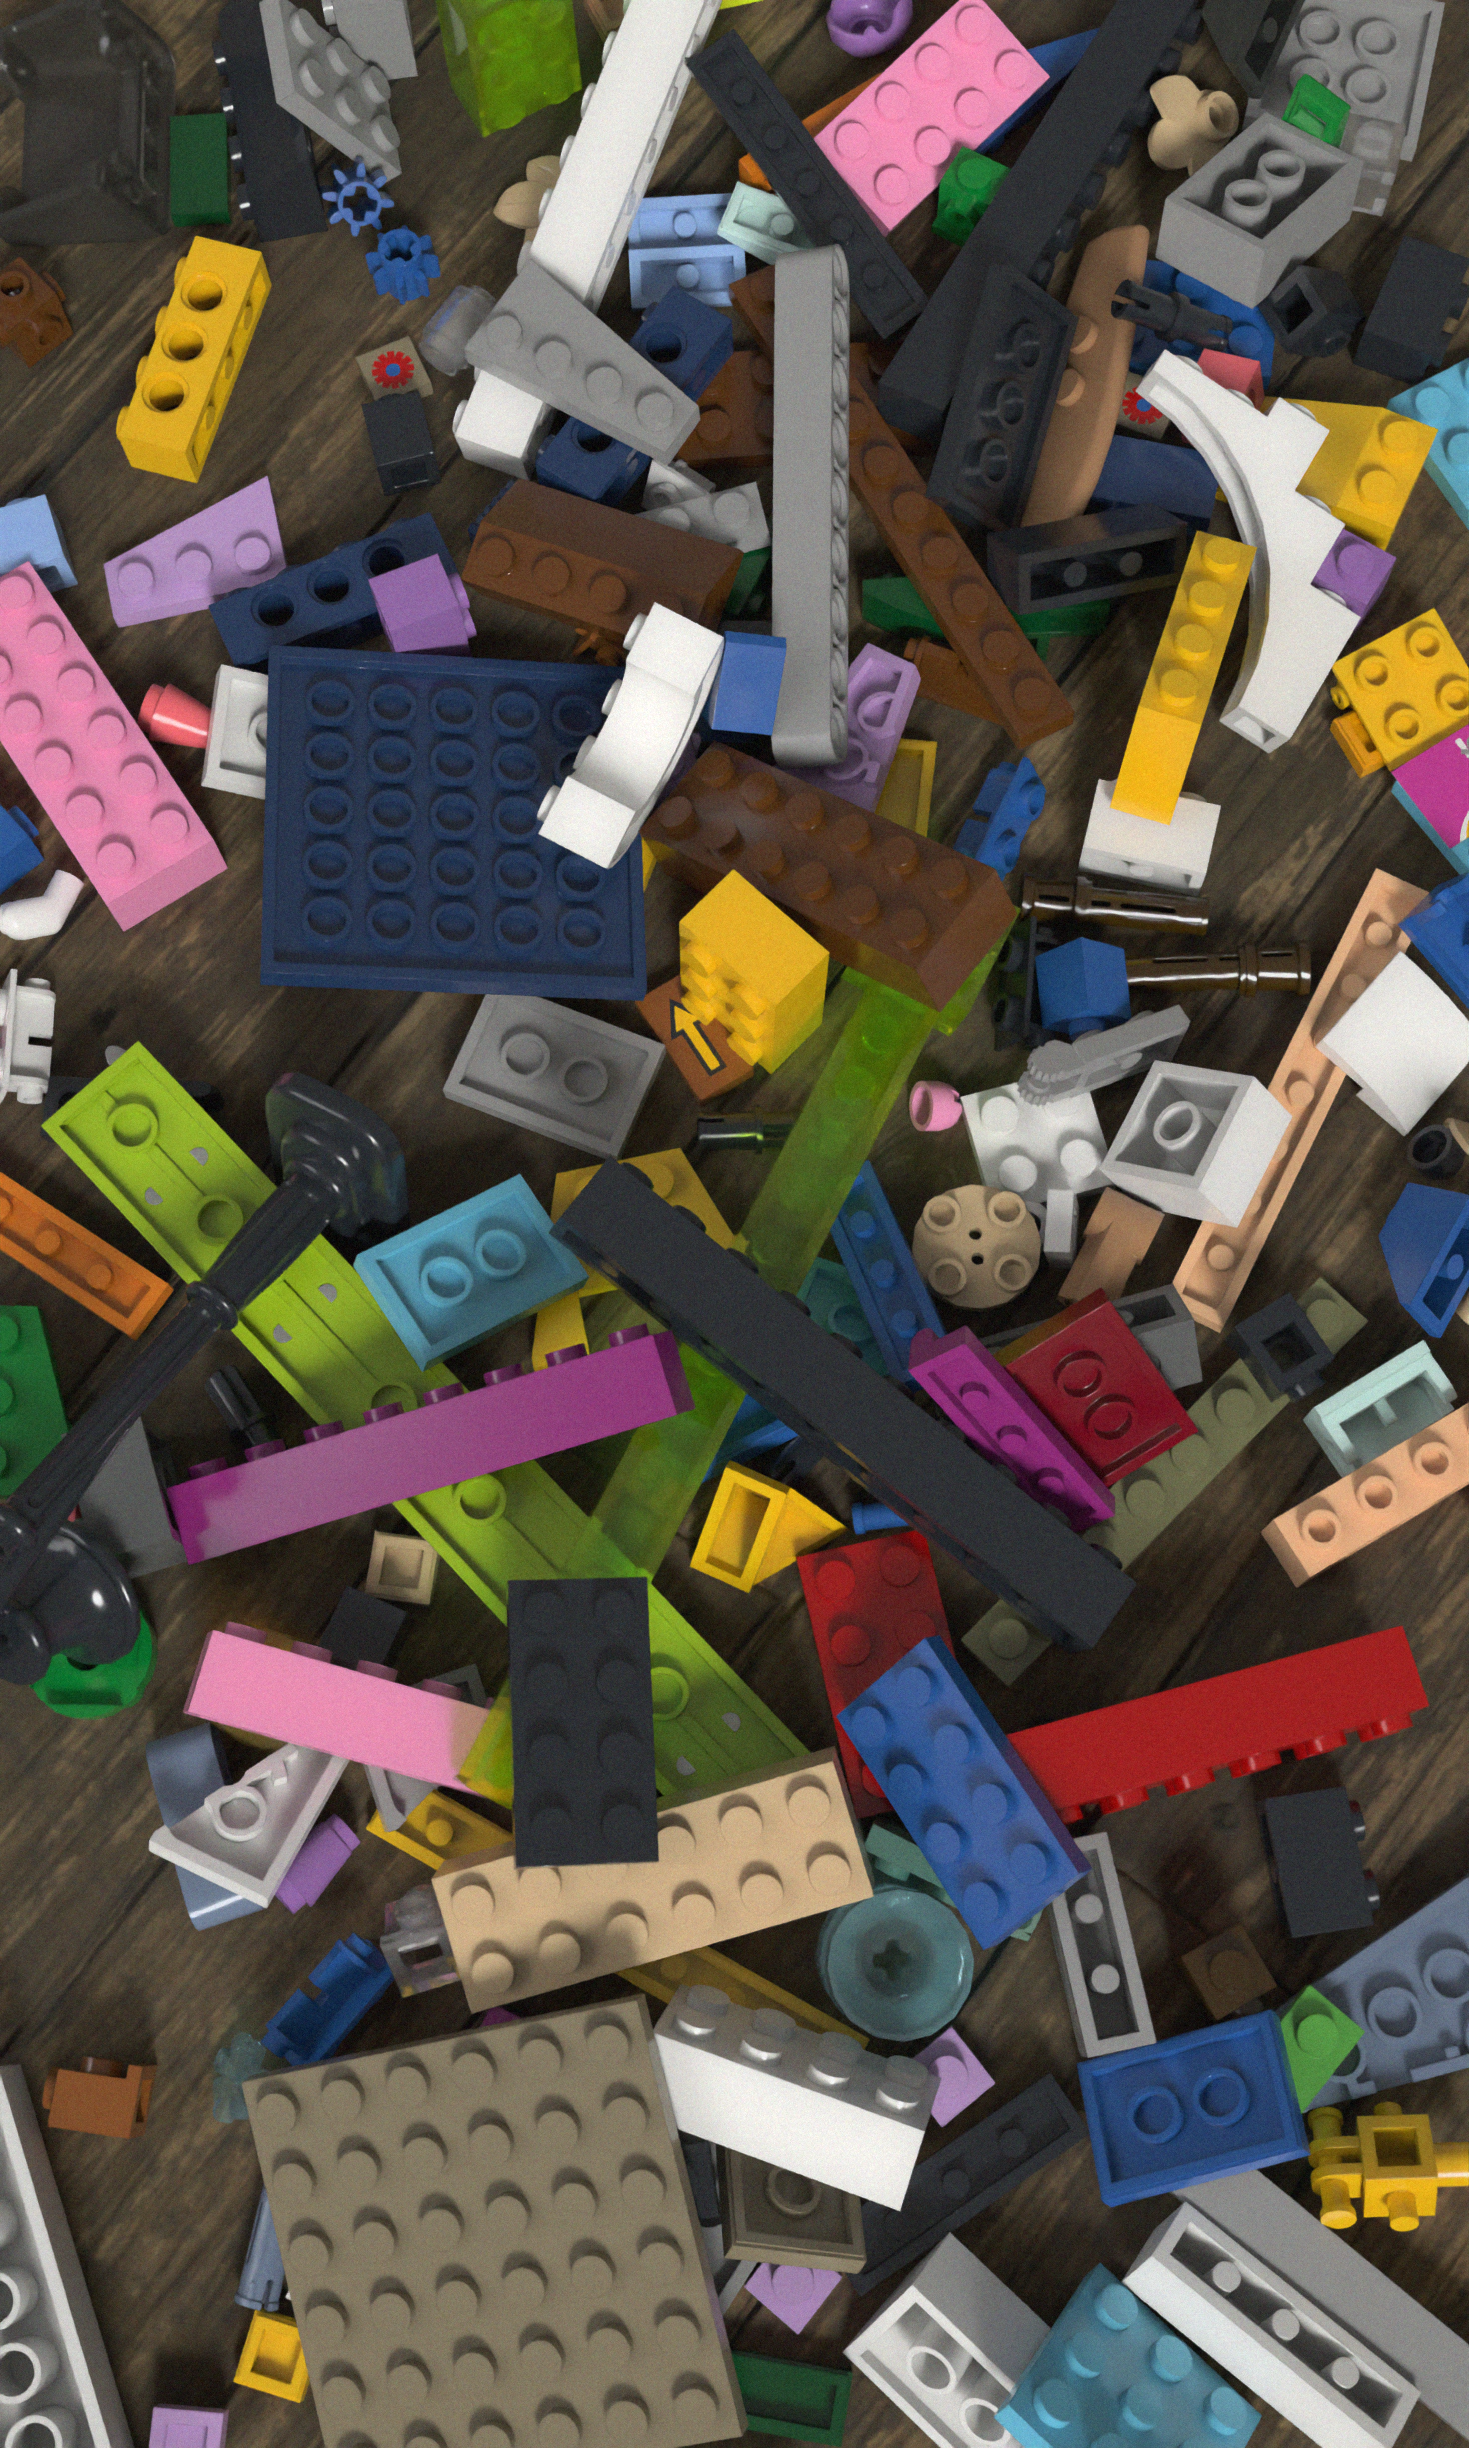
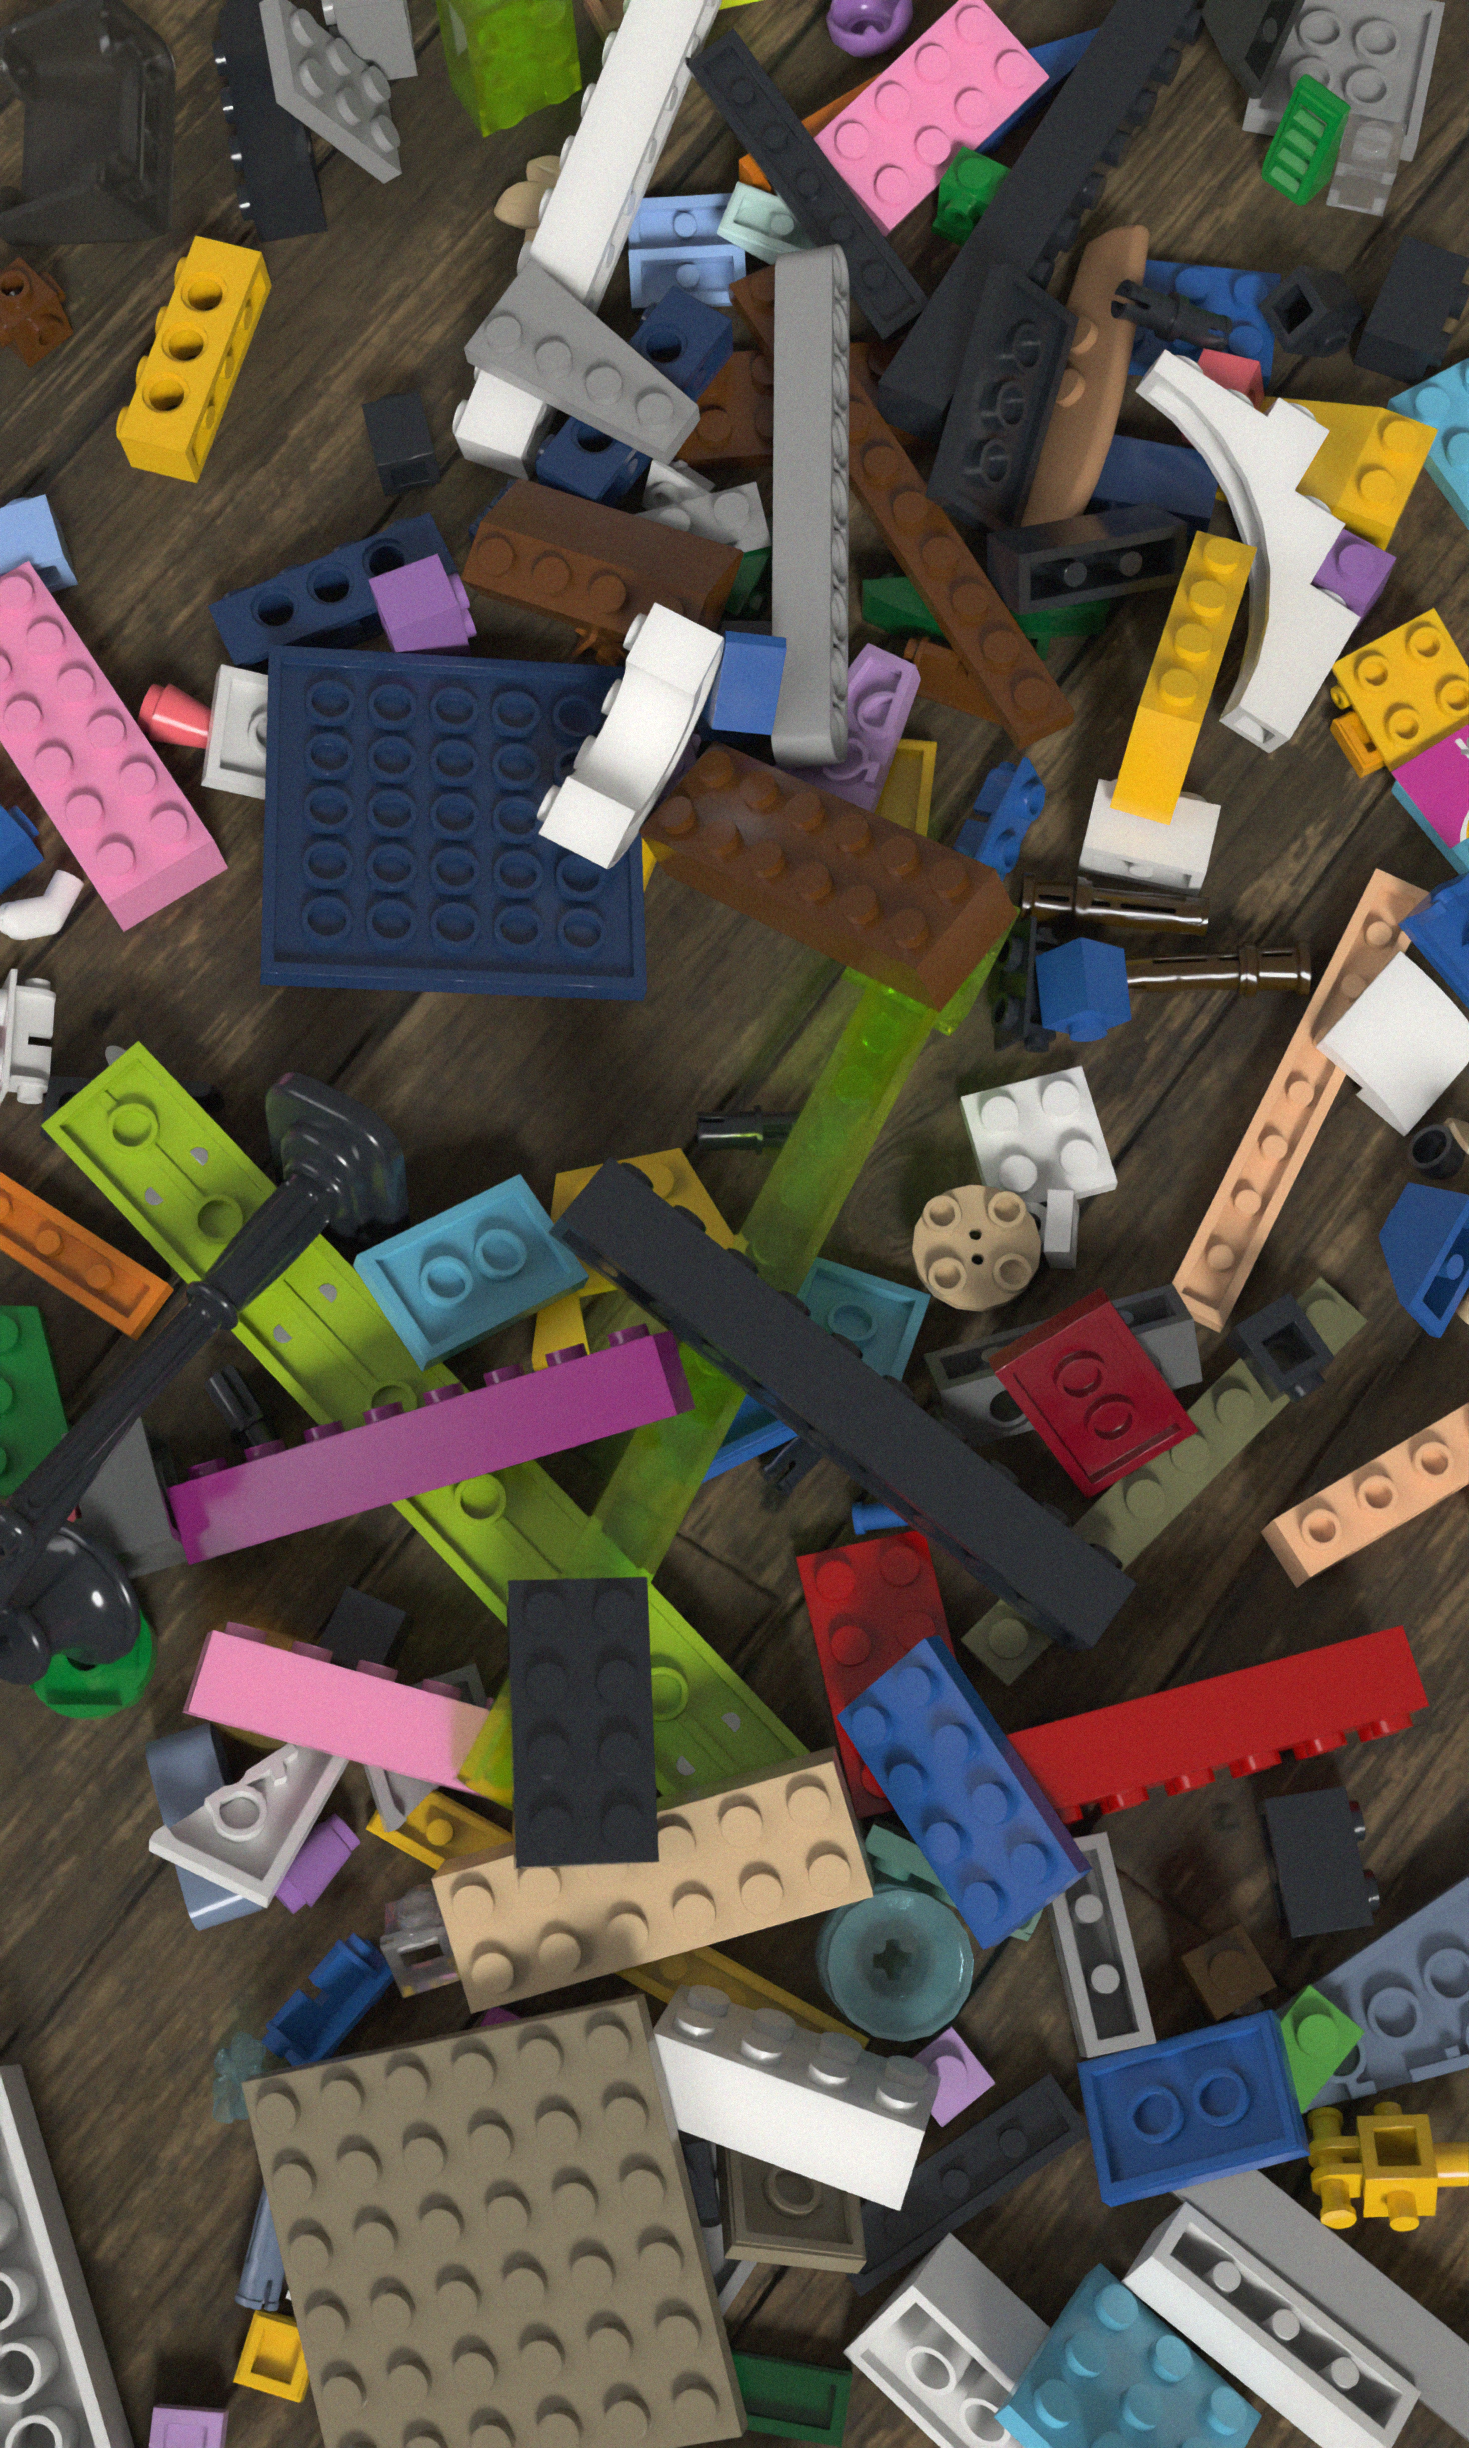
dark orange brick [43,2056,157,2139] -> none
lavender wing [104,475,288,628] -> none
dark green tile [170,113,232,227] -> none
blue gear [319,156,394,237] -> none
dark tan tile [355,336,434,401] -> none
tan tile [365,1531,440,1607] -> none
blue gear [366,225,441,305] -> none
clear brick [419,285,497,376] -> none
light grey plate [443,994,666,1161] -> none
dark orange tile [635,974,754,1107] -> none
yellow brick [679,869,830,1074] -> none
yellow slope [690,1460,850,1593] -> none
lavender plate [744,2262,842,2334] -> none
blue plate [812,1160,948,1393] -> none
magenta hinge [908,1326,1115,1533] -> none
bright pink hinge [909,1081,962,1131] -> none
light grey hinge [1017,1005,1190,1107] -> none
medium nougat piece [1056,1187,1165,1308] -> none
white brick [1100,1060,1293,1228] -> none
dark tan tile [1114,371,1171,443] -> none
tan plate [1148,75,1239,177] -> none
light grey brick [1155,112,1364,309] -> none
light aqua hinge [1303,1340,1457,1478] -> none

